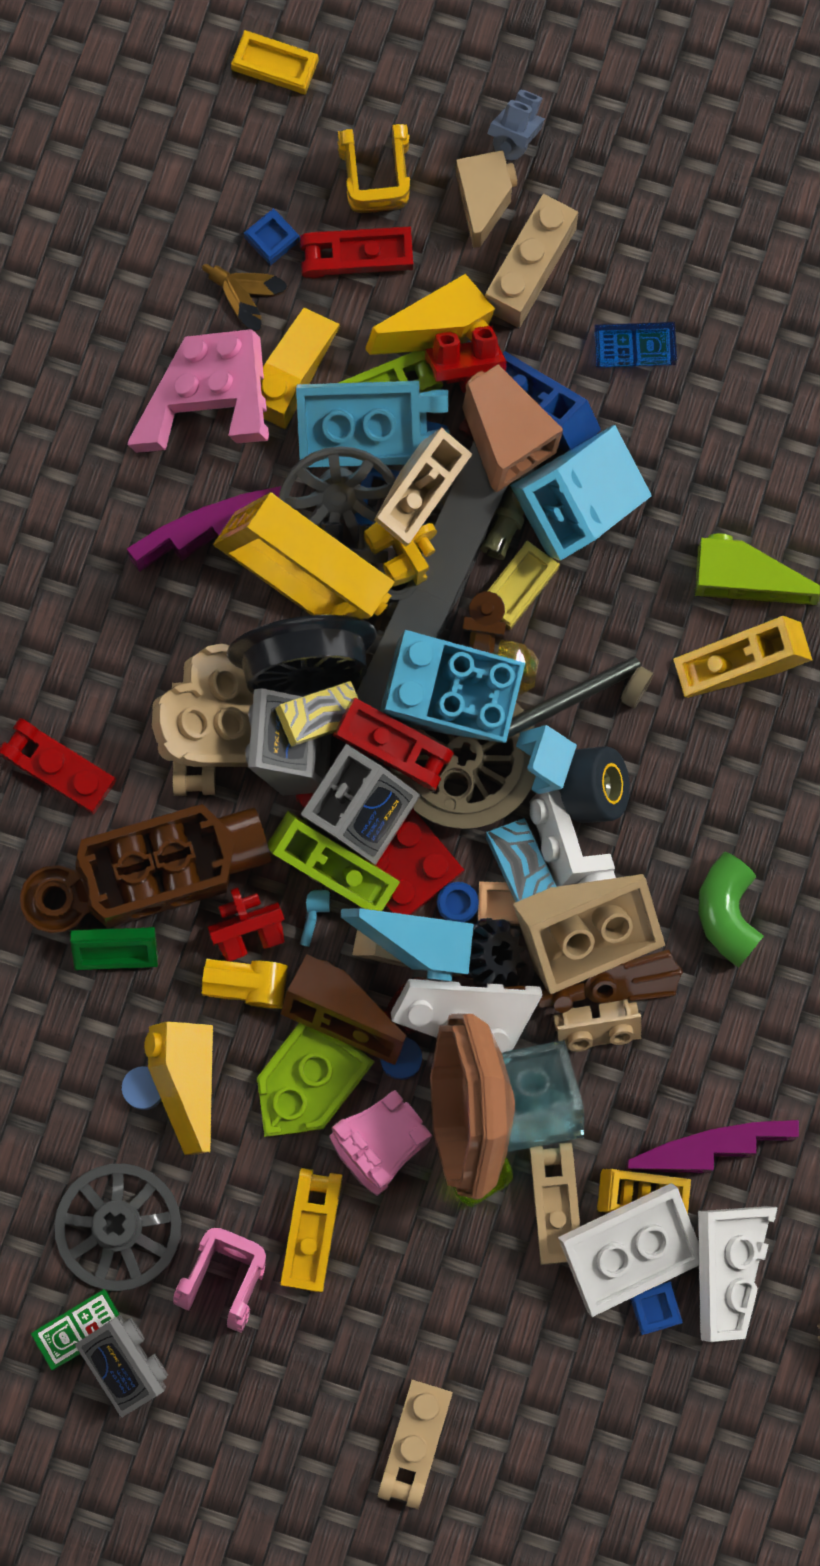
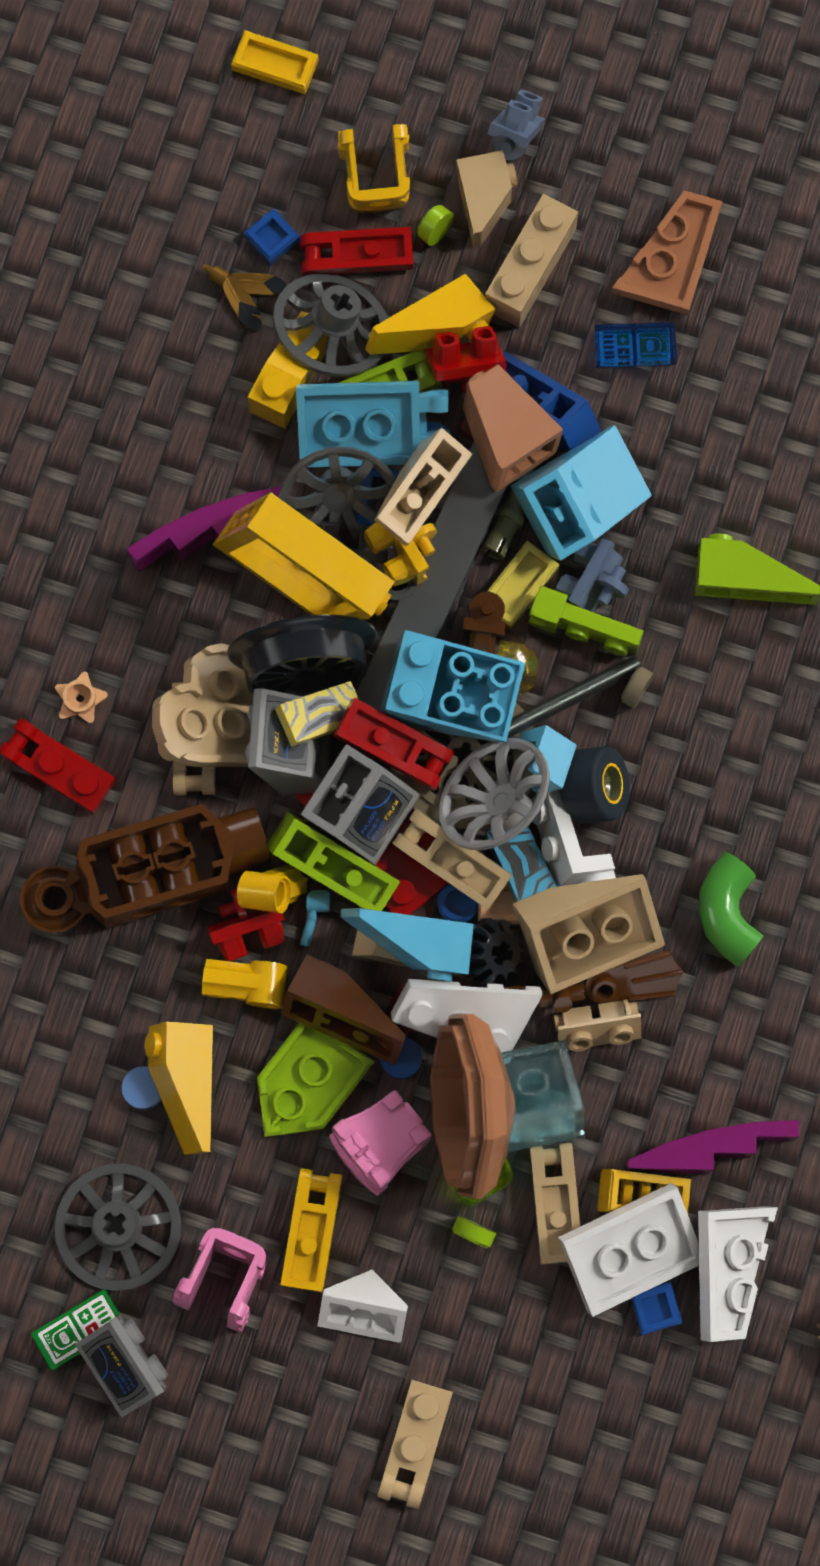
green tile [70,927,158,970] -> none
bright pink wing [128,329,269,453] -> none
yellow slope [673,616,812,698] -> none
none -> light nougat plate [55,672,108,723]
none -> yellow piece [237,865,308,913]
none -> dark grey wheel [273,273,388,377]
none -> white slope [318,1270,408,1343]
none -> tan plate [393,809,512,910]
none -> lime tile [417,205,454,246]
none -> light grey wheel [439,738,550,850]
none -> lime tile [452,1216,497,1248]
none -> lime plate [528,586,644,656]
none -> sand blue hips [555,538,629,612]
none -> nougat wing [611,190,722,315]

